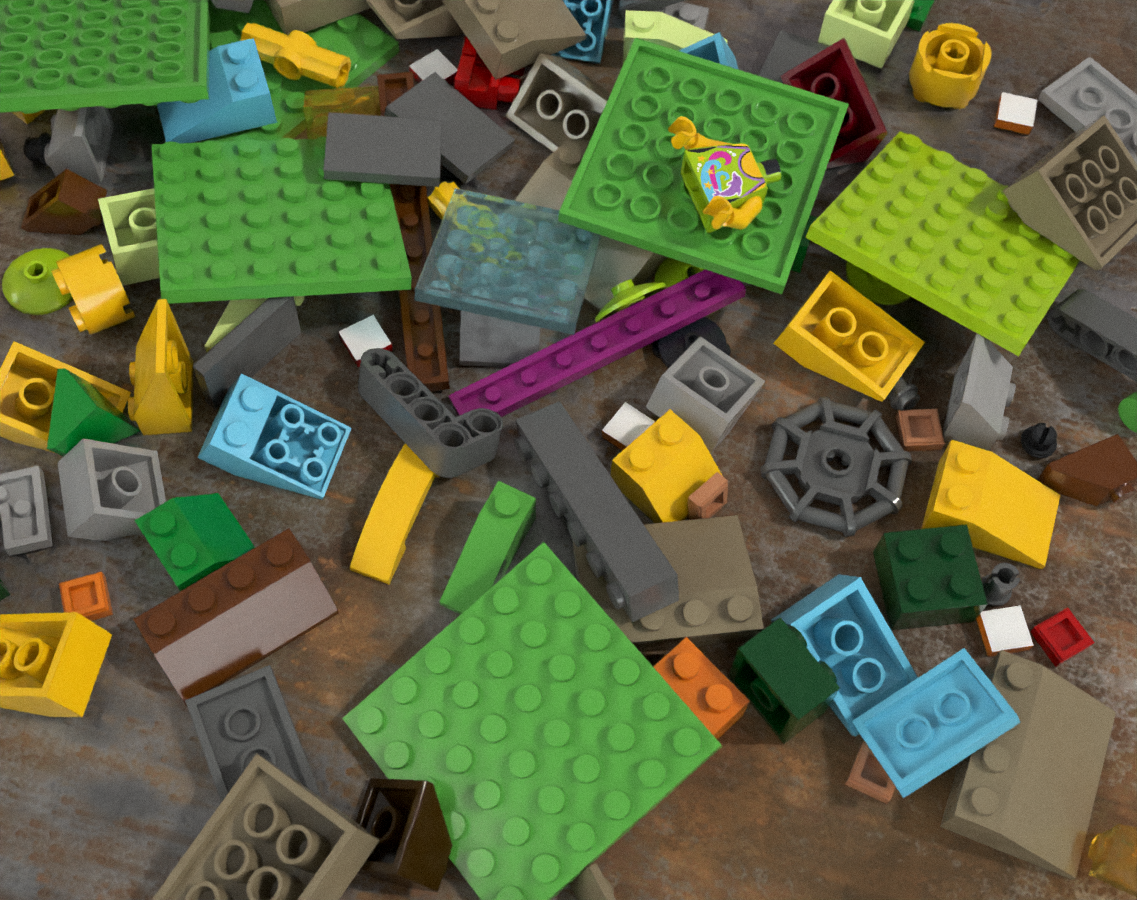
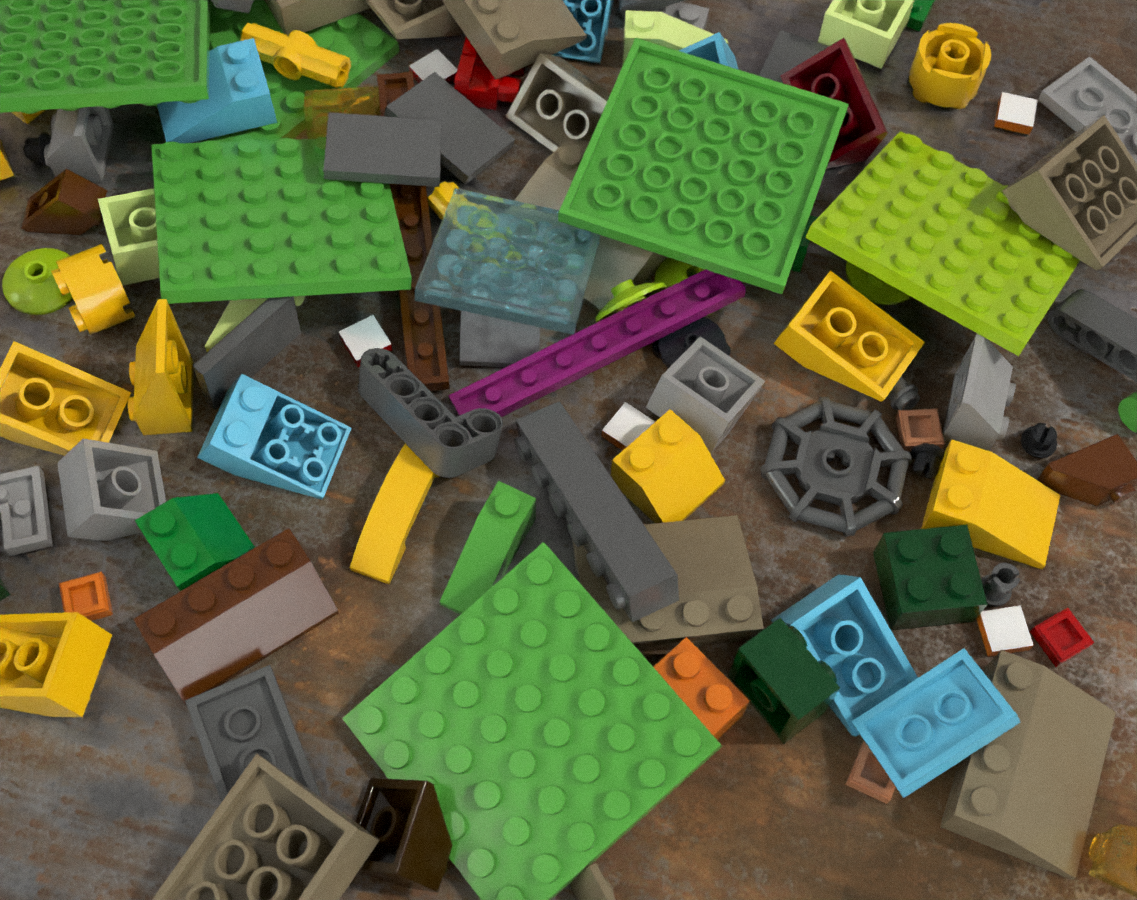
green slope [47,368,141,457] -> none
torso [668,116,781,233] -> none
nougat tile [688,472,728,520] -> none
none -> black piece [911,443,945,478]

